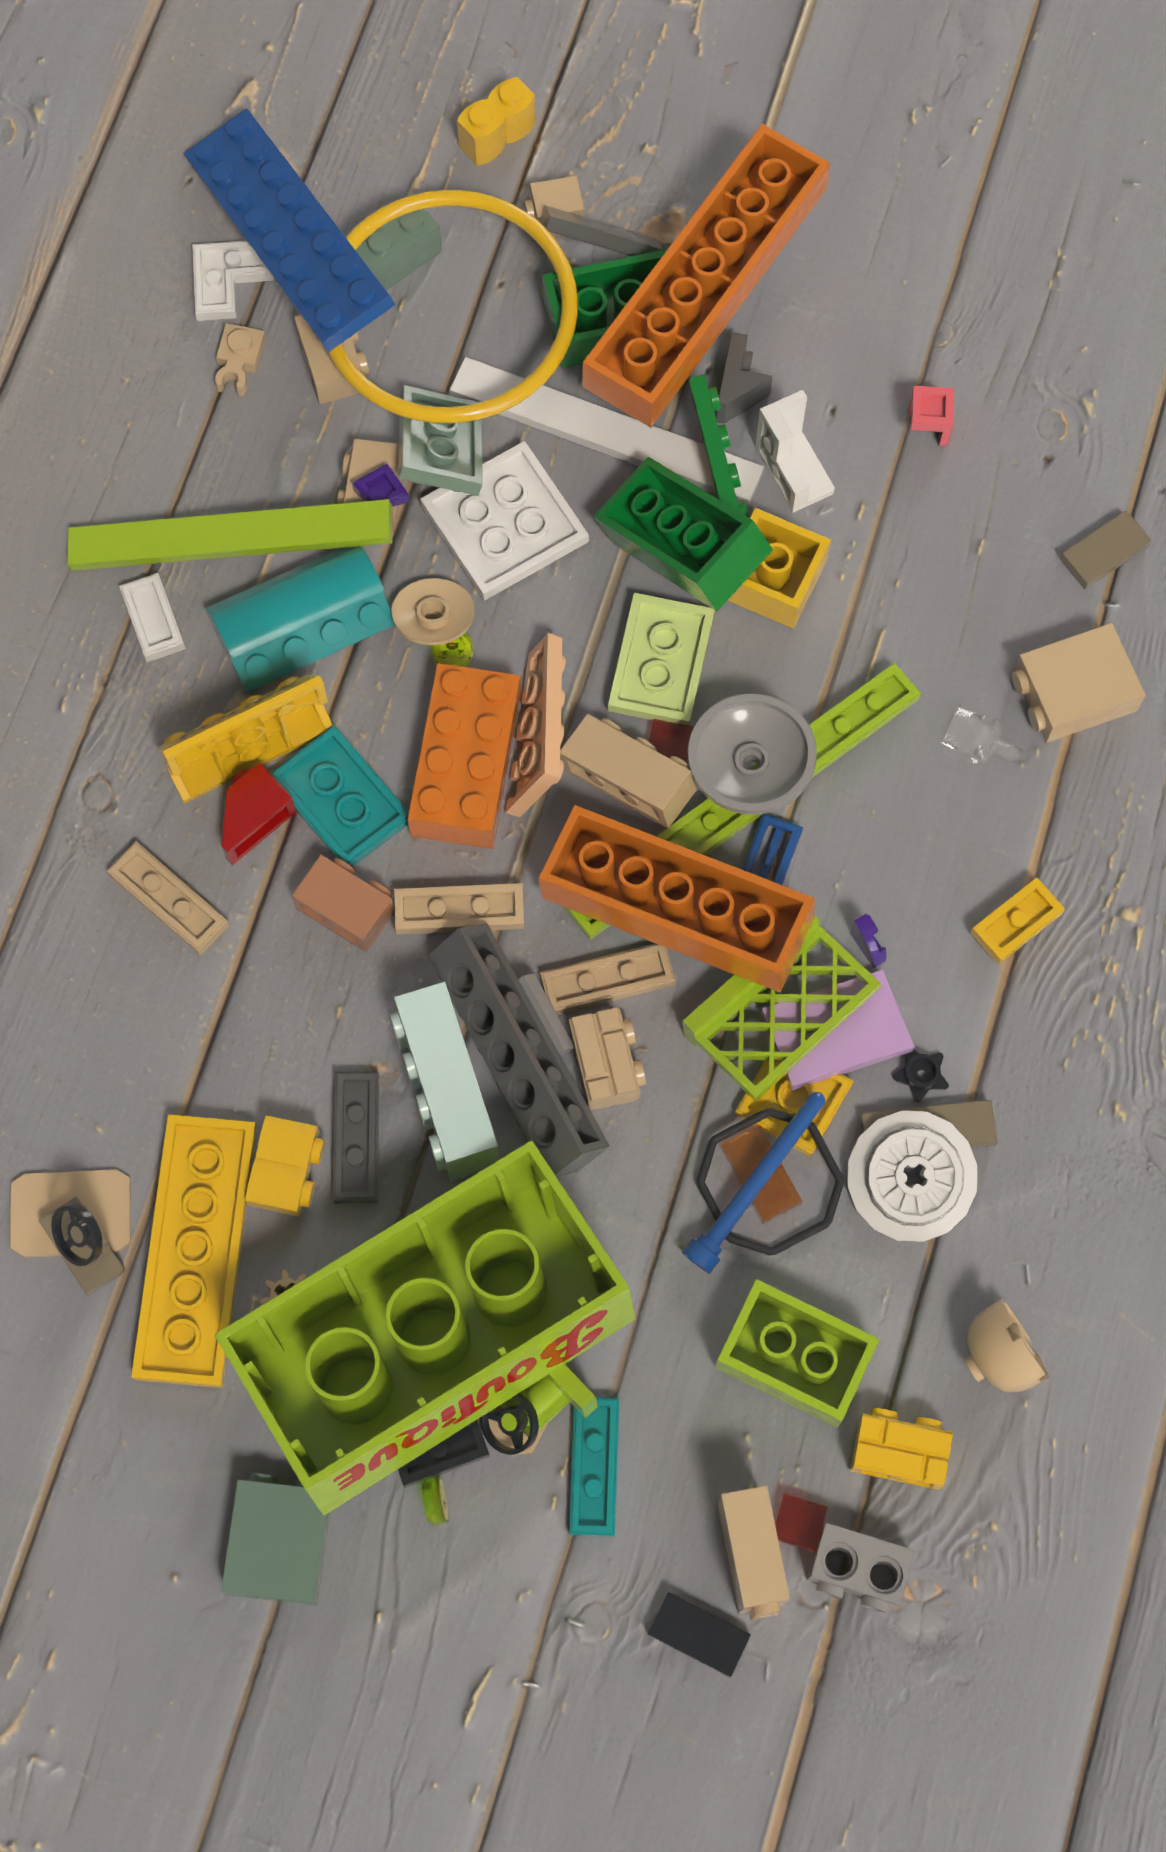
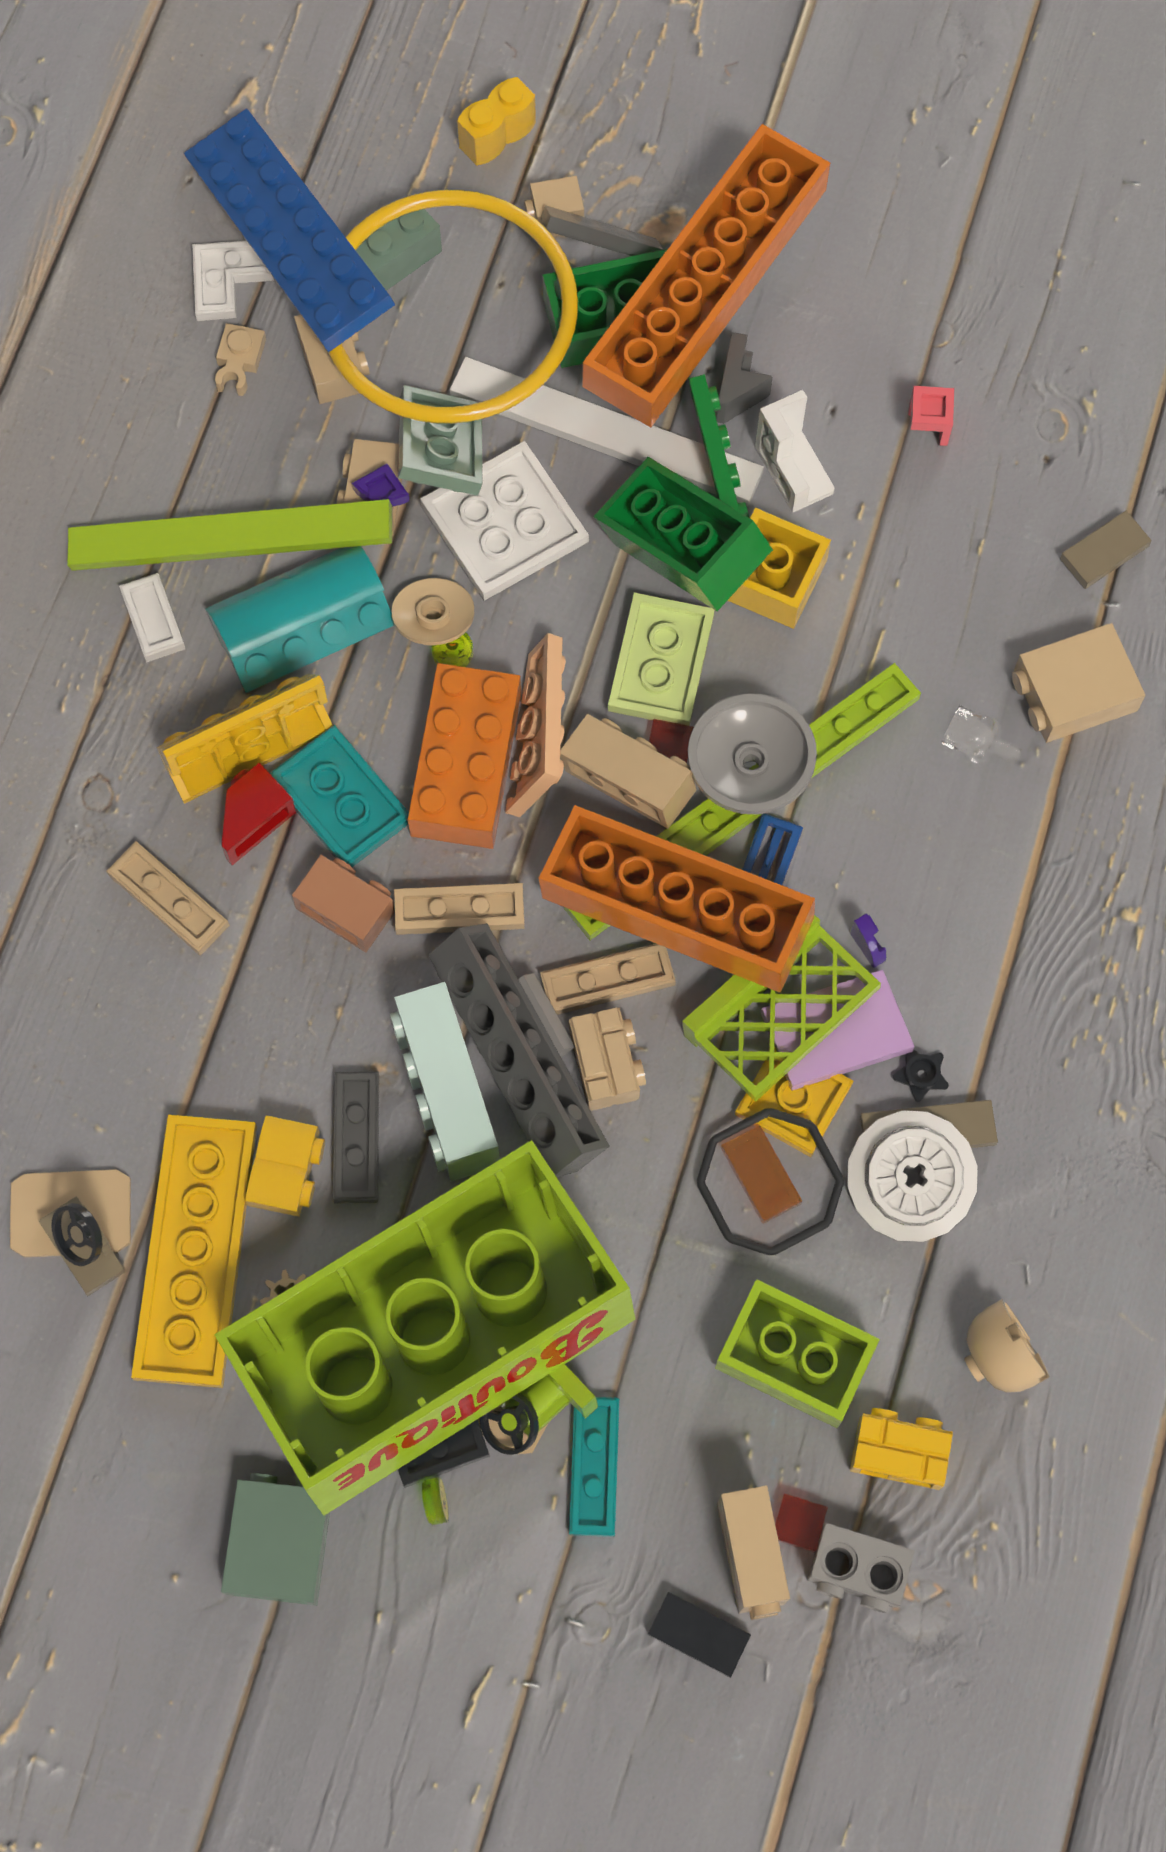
blue piece [682,1092,825,1274] -> none
yellow plate [971,878,1065,965] -> none

